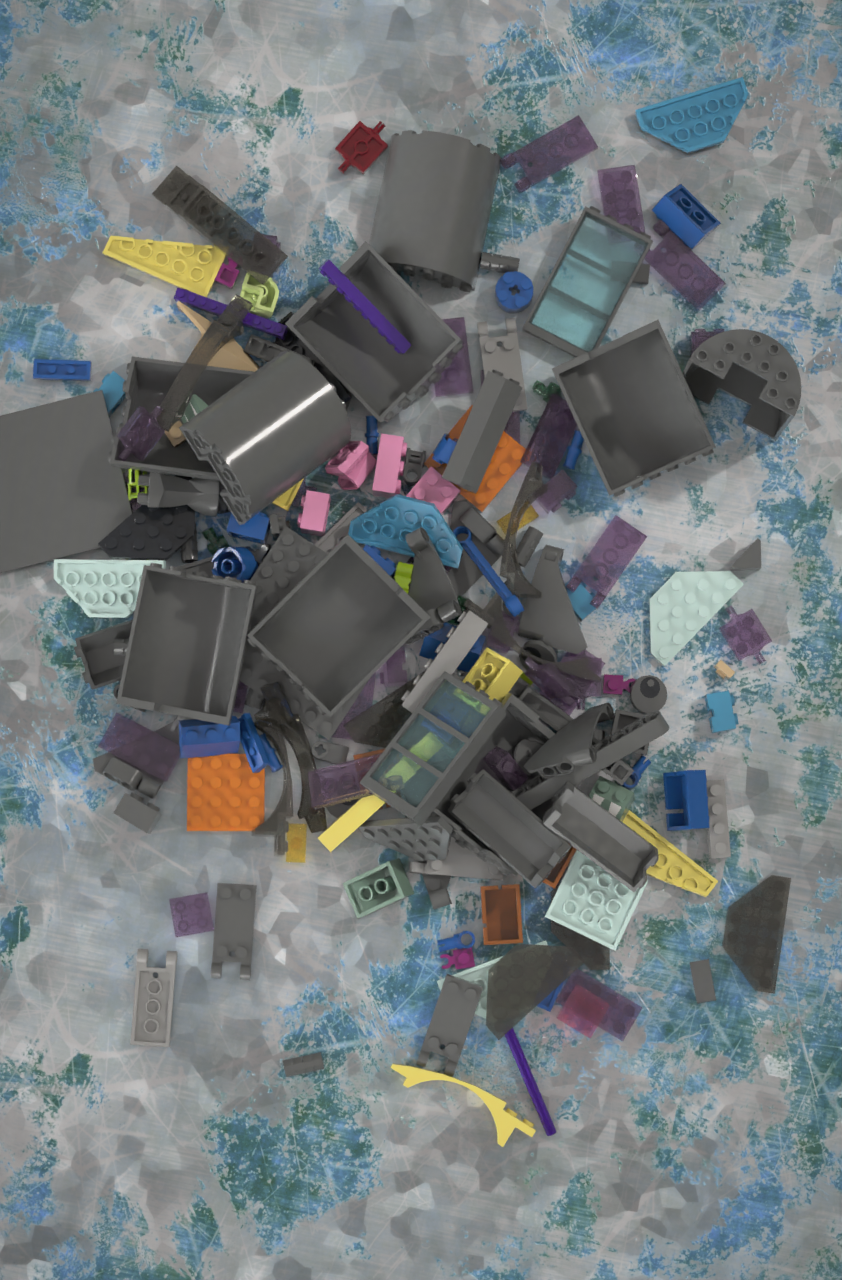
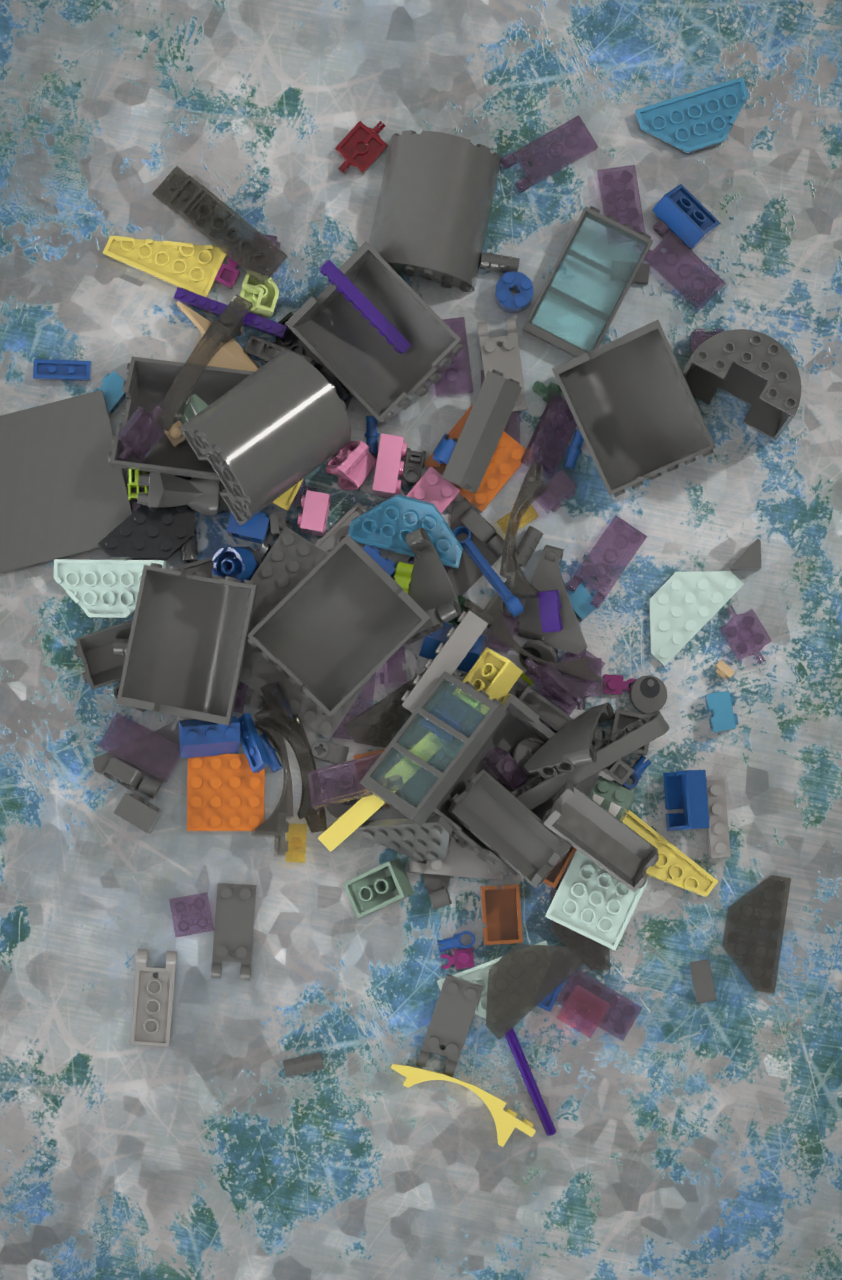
plate [202,527,229,555] -> none
none -> dark purple slope [539,590,563,633]

